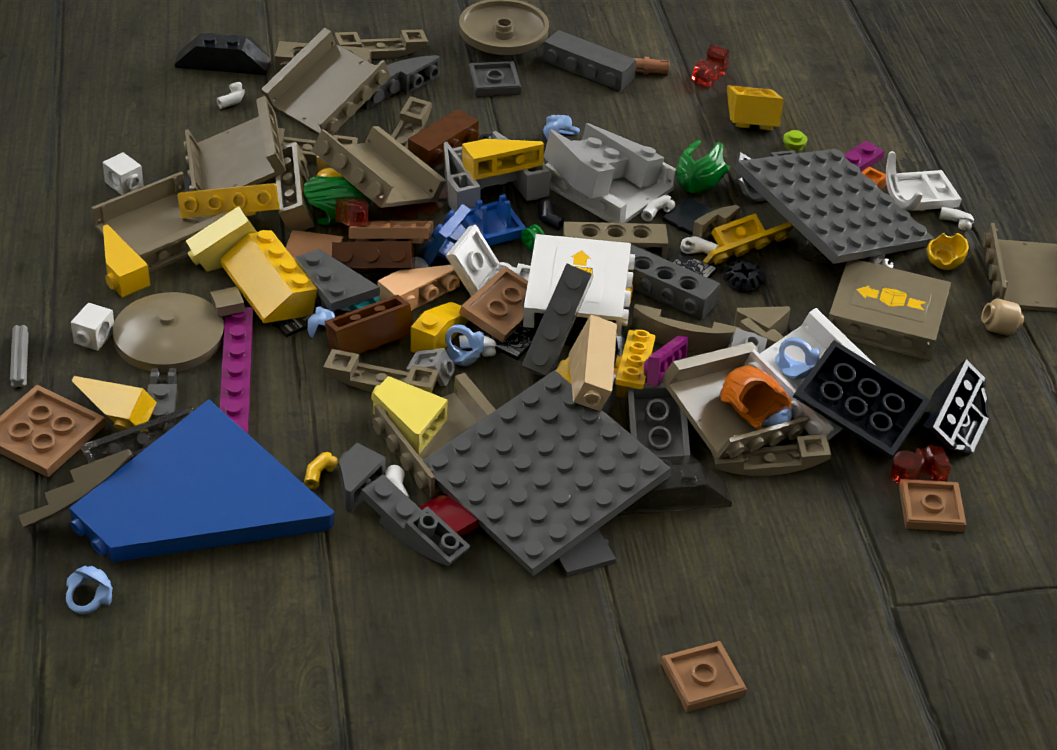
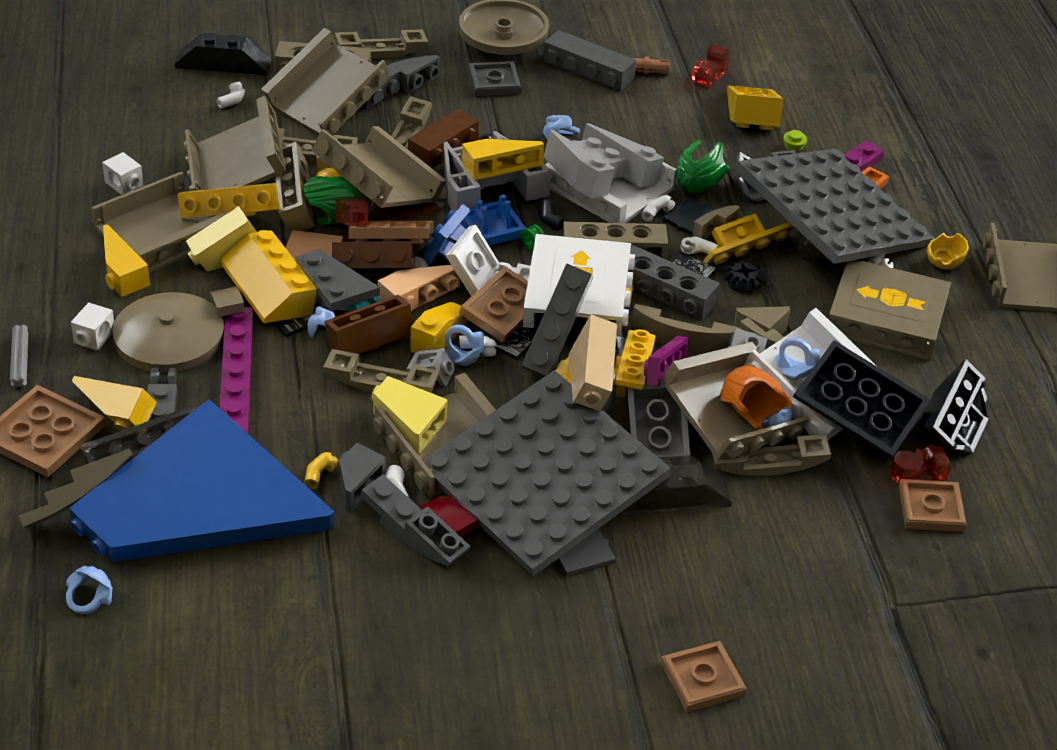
white piece [886,151,961,211] -> none
white arm [939,207,974,231] -> none
tan head [981,298,1024,336] -> none

